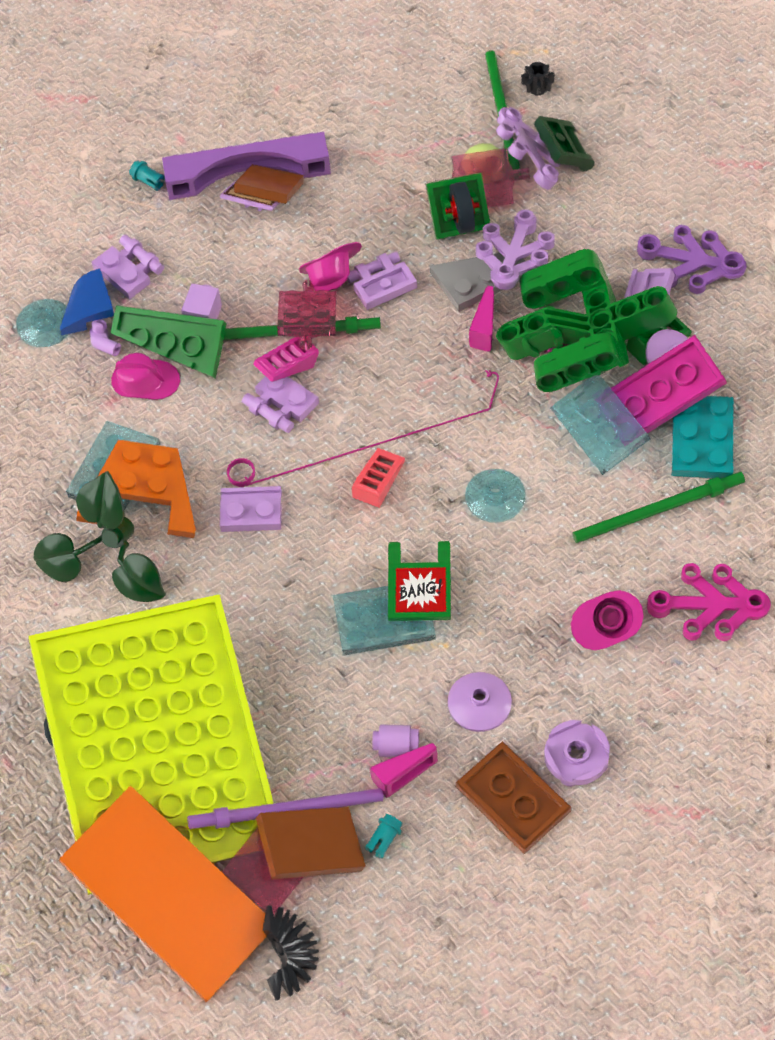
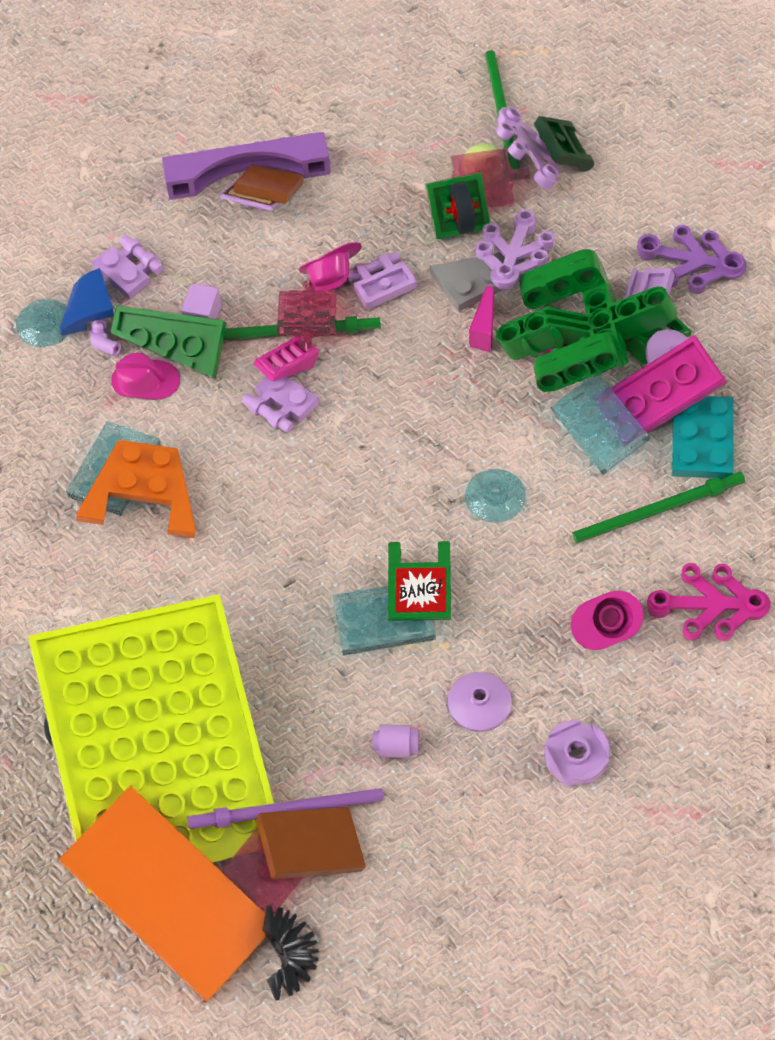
dark green plant [34,471,166,602] -> none
teal pin [129,160,165,191] -> none
lavender plate [220,486,282,532] -> none
dark pink piece [227,370,499,487] -> none
coral slope [352,448,405,508] -> none
teal pin [365,814,403,859] -> none
dark pink slope [370,743,438,798] -> none
dark orange tile [455,741,572,854] -> none
black gear [521,62,555,96] -> none

